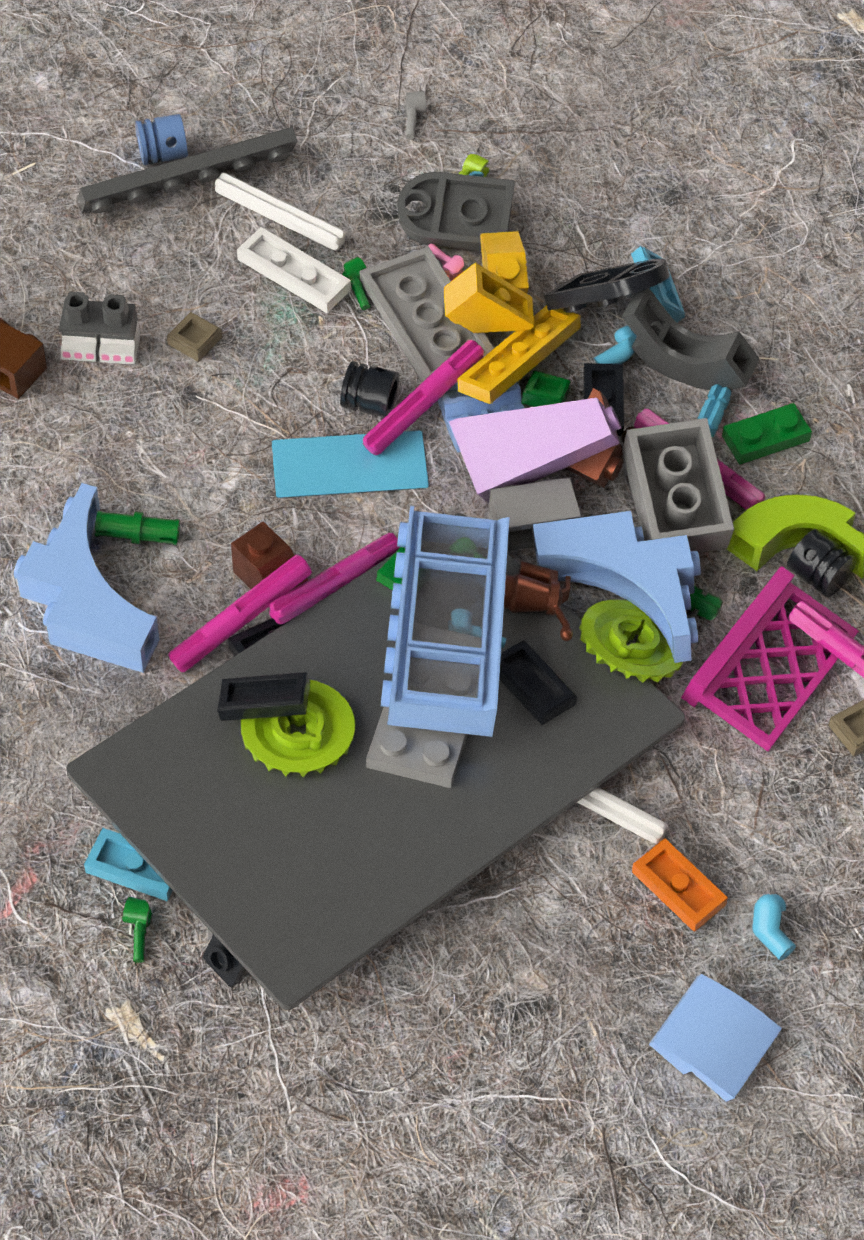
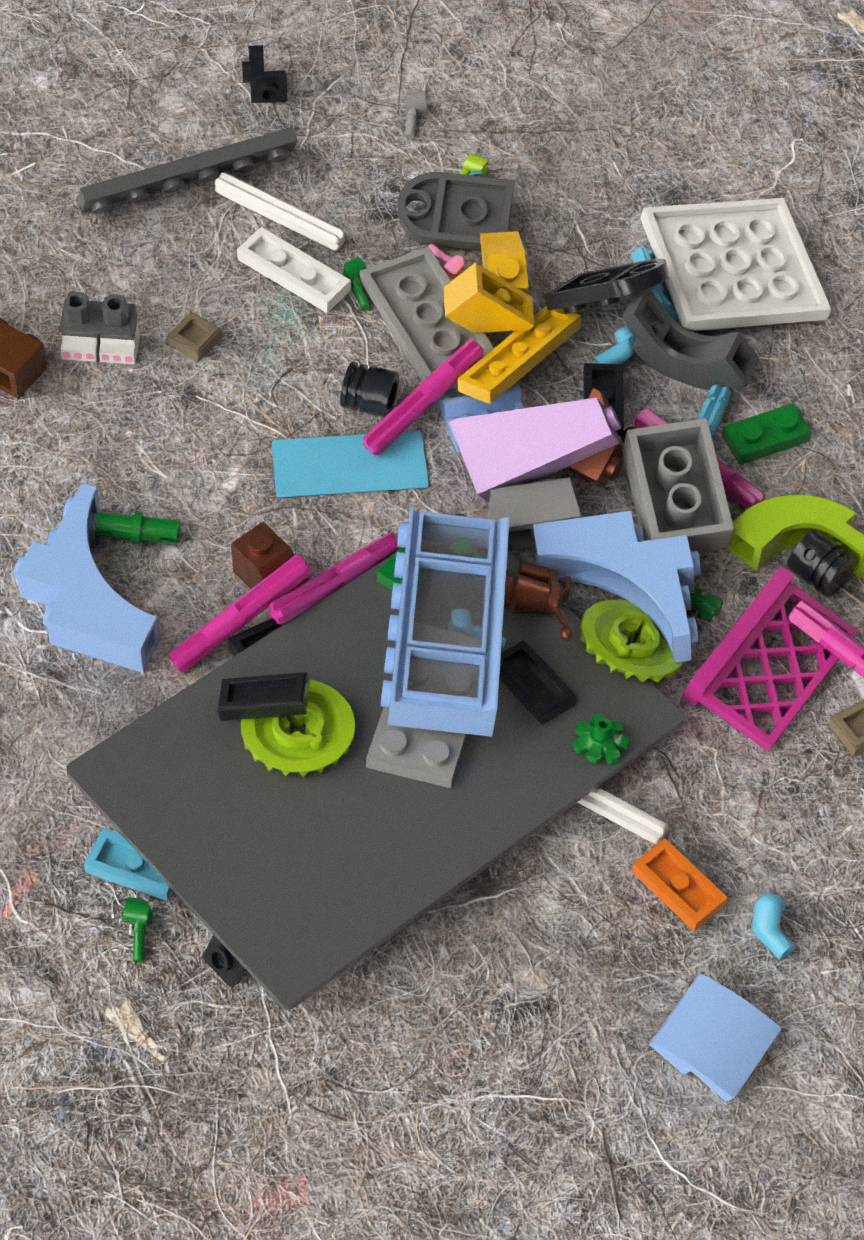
medium blue piece [135,114,188,165] -> none
green tile [521,371,571,407] -> none
none -> black bracket [242,45,287,103]
none -> green plant [573,715,629,765]
none -> white plate [640,198,832,331]

